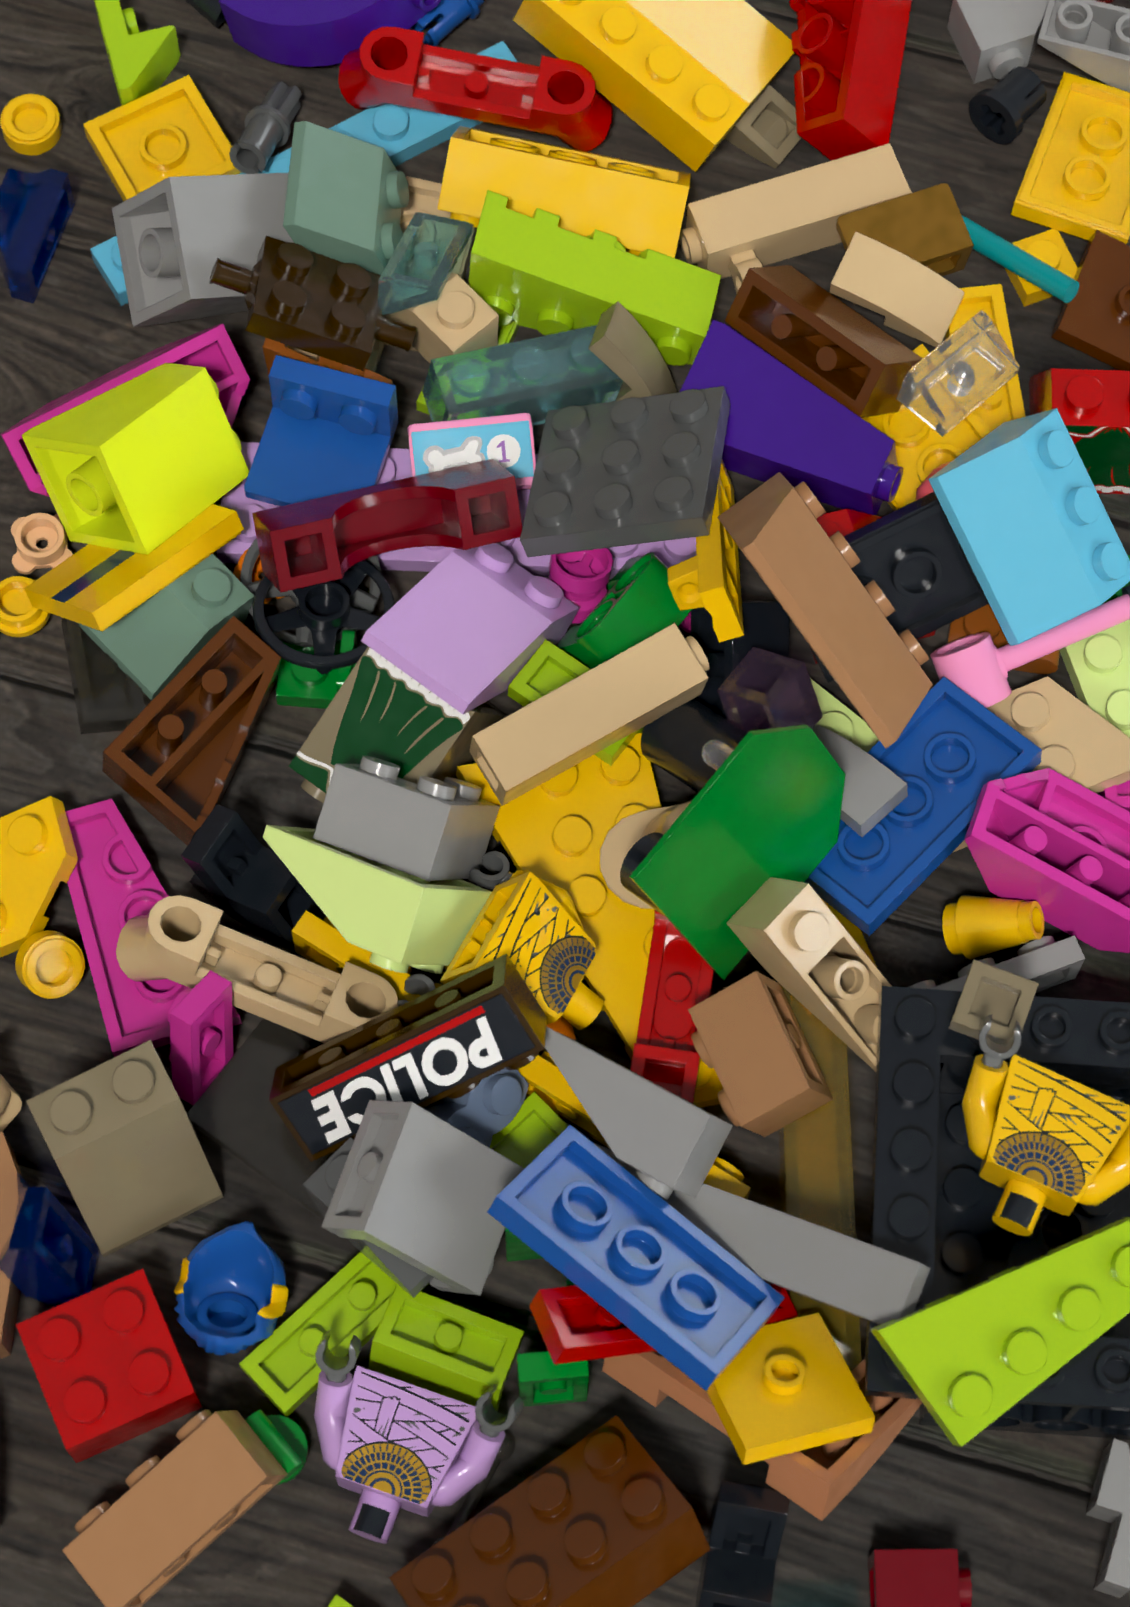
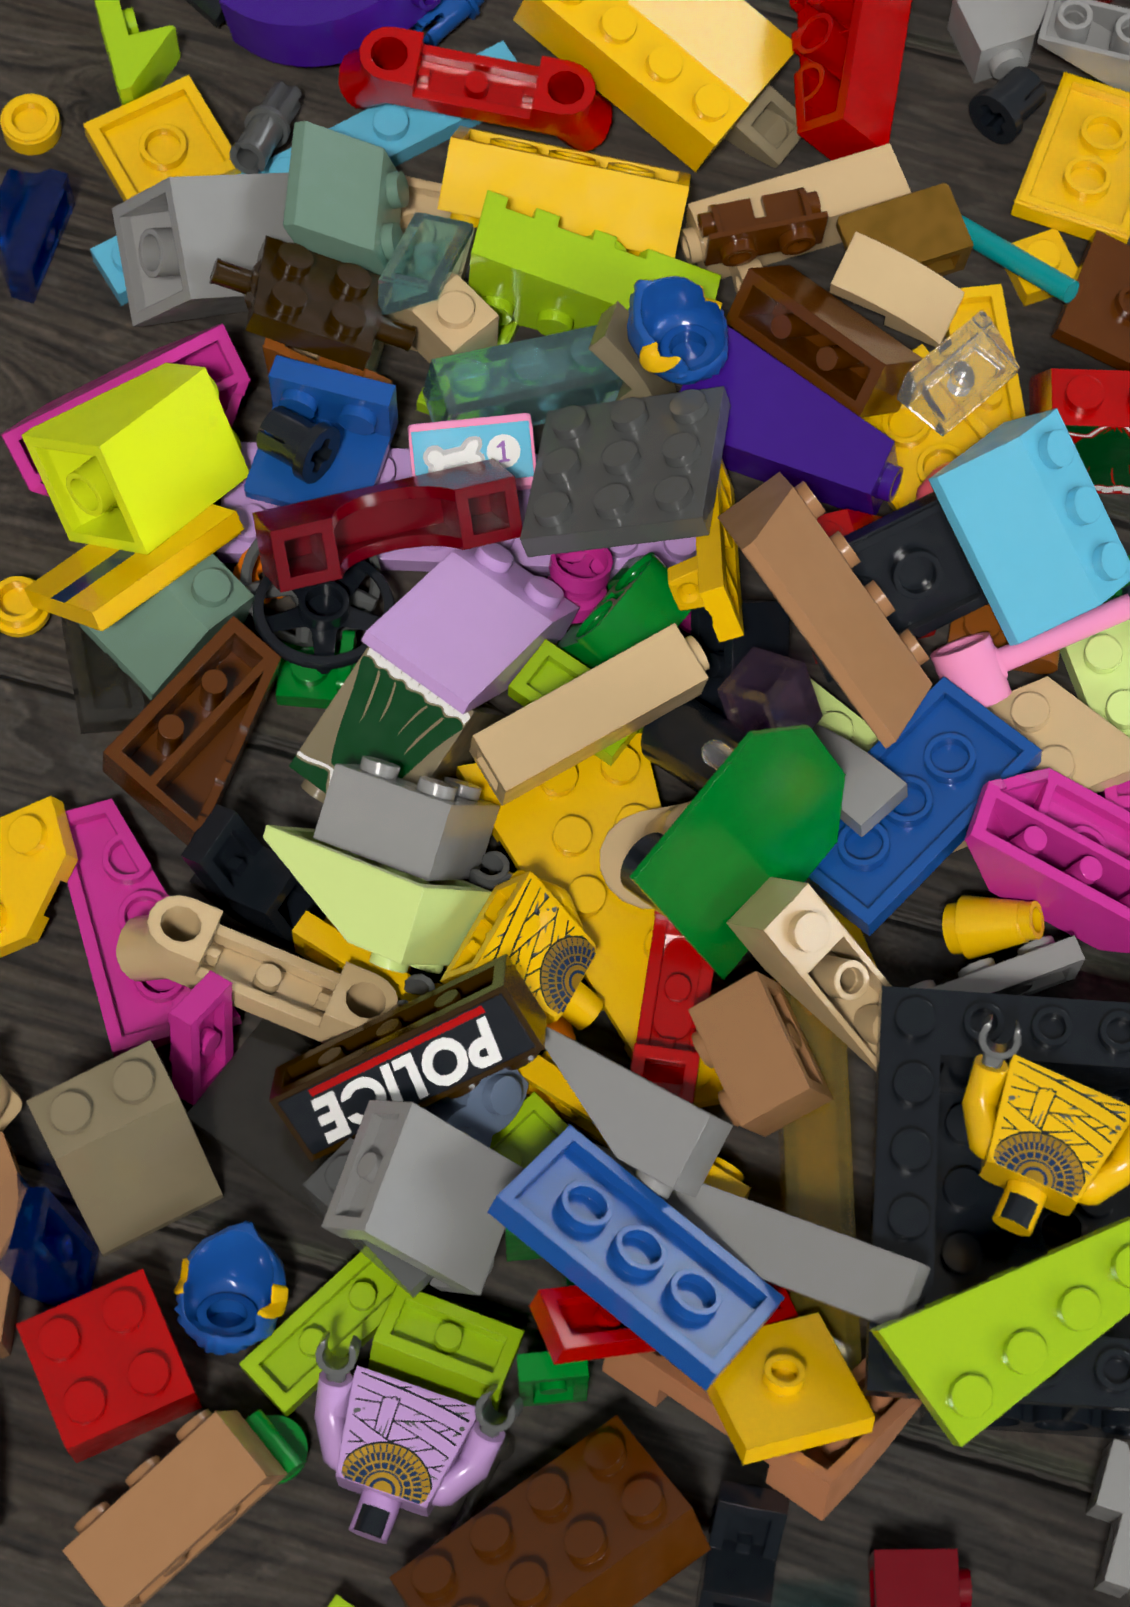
light nougat plate [11,513,73,575] -> none
yellow tile [15,930,85,999] -> none
dark tan plate [948,960,1039,1044] -> none
none -> black bush [256,406,340,484]
none -> blue hair [627,276,728,385]
none -> reddish brown hinge [697,187,828,267]

